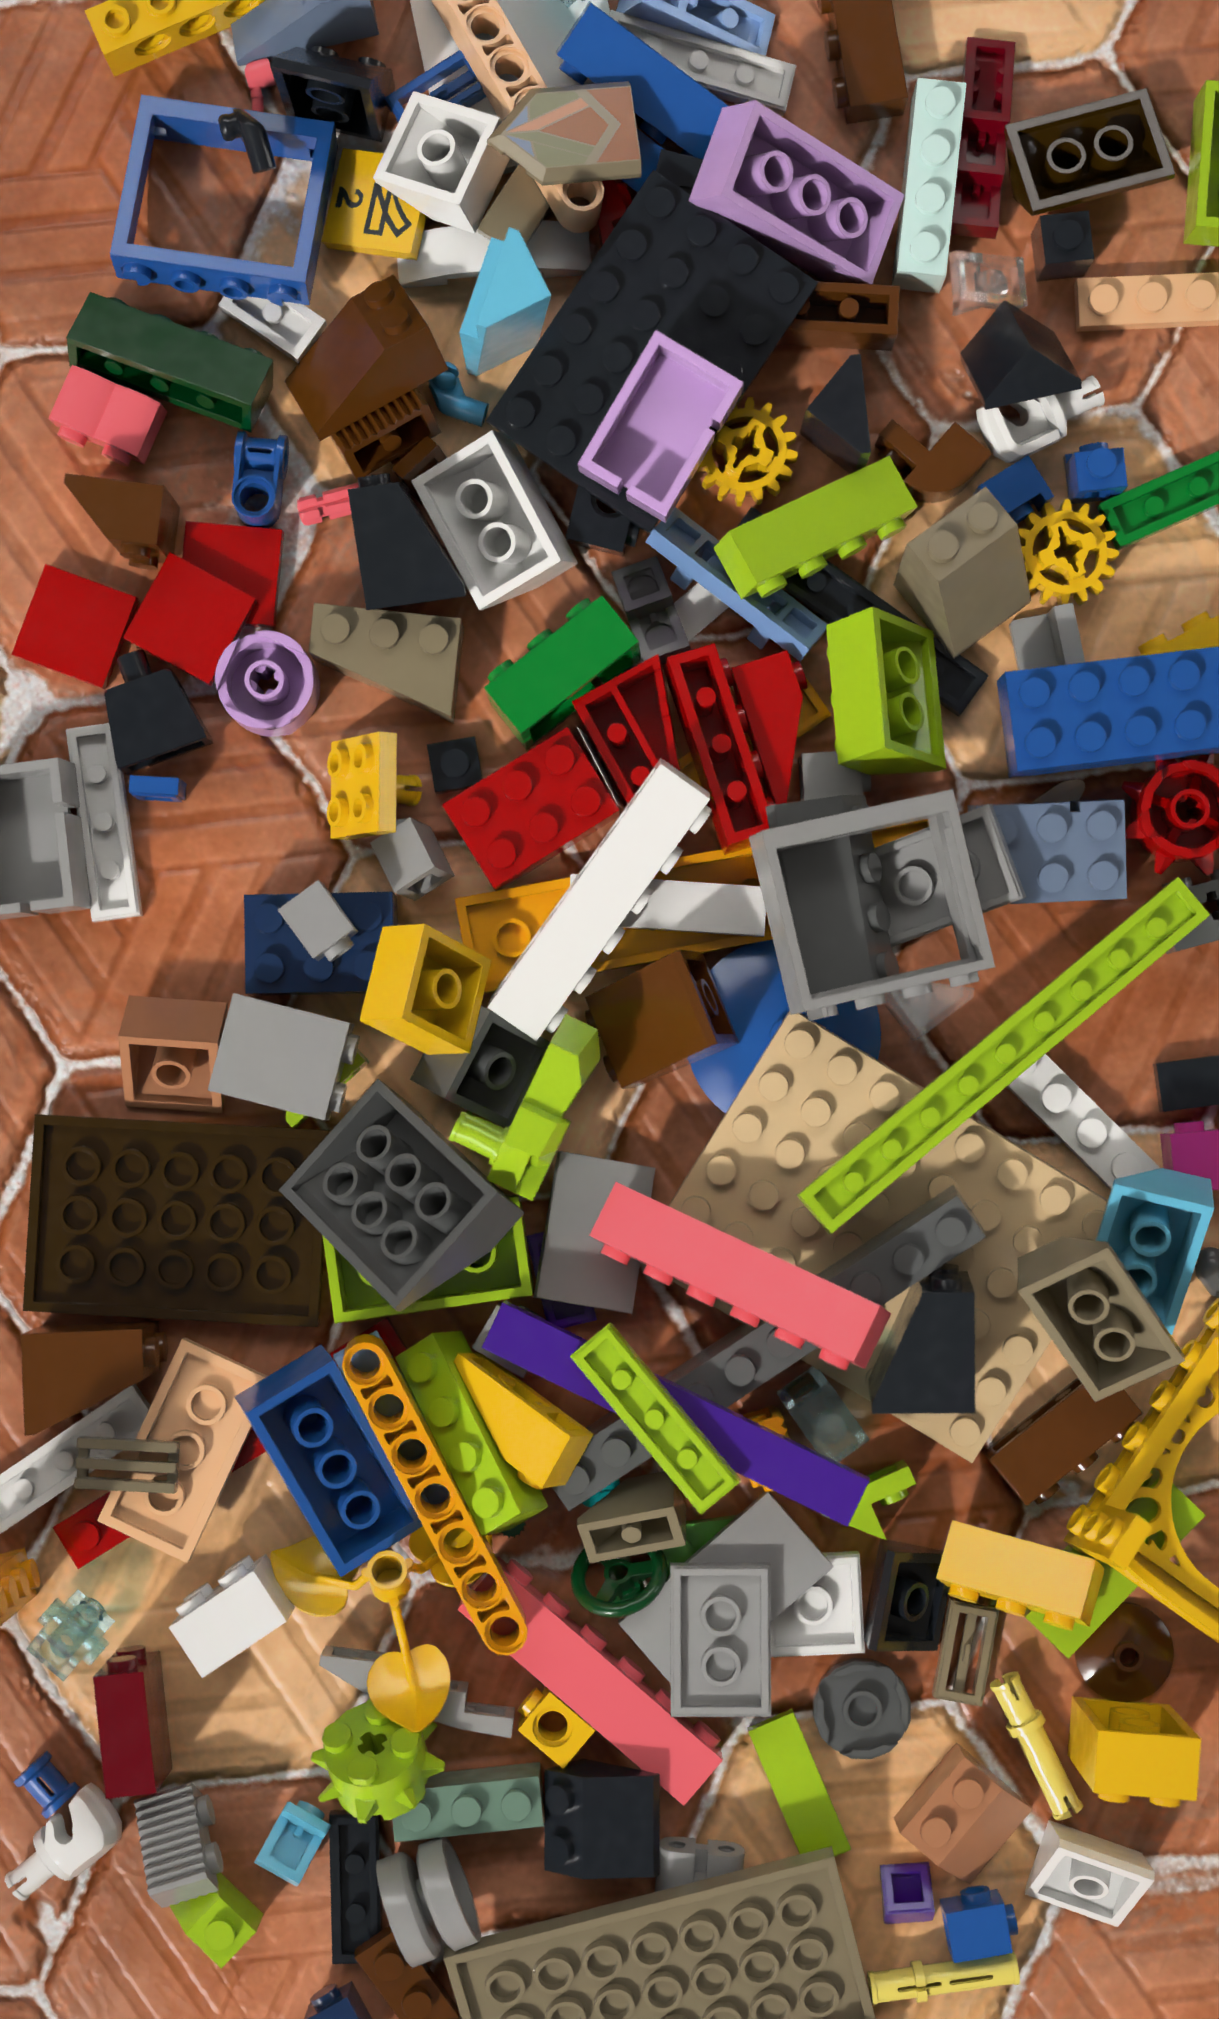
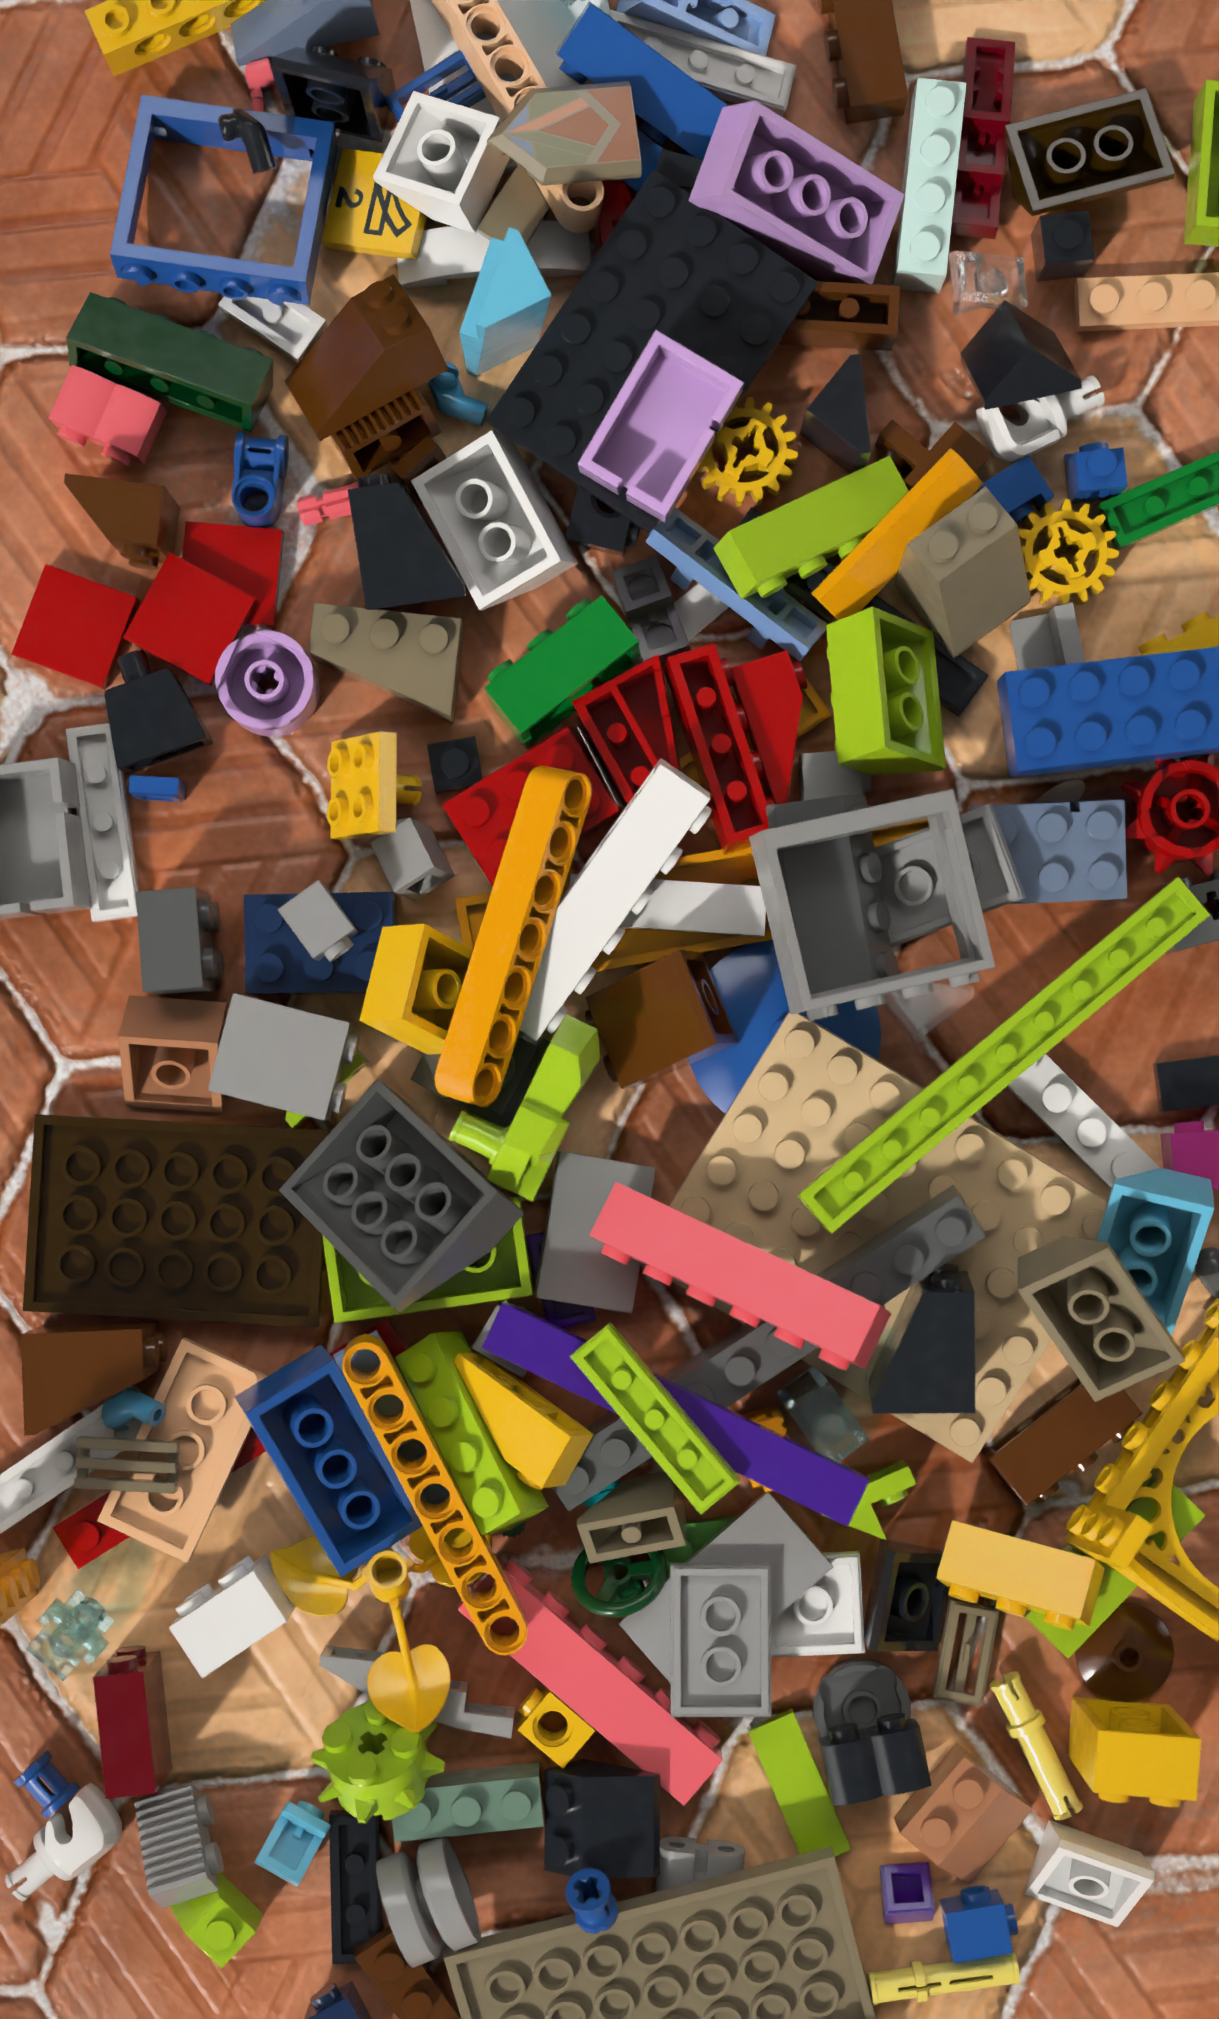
none -> dark azure arm [101,1387,166,1432]
none -> dark grey brick [136,887,224,996]
none -> light orange beam [435,765,592,1107]
none -> blue bush [565,1868,619,1934]
none -> light orange tile [811,448,984,620]
none -> black brick [818,1713,932,1806]

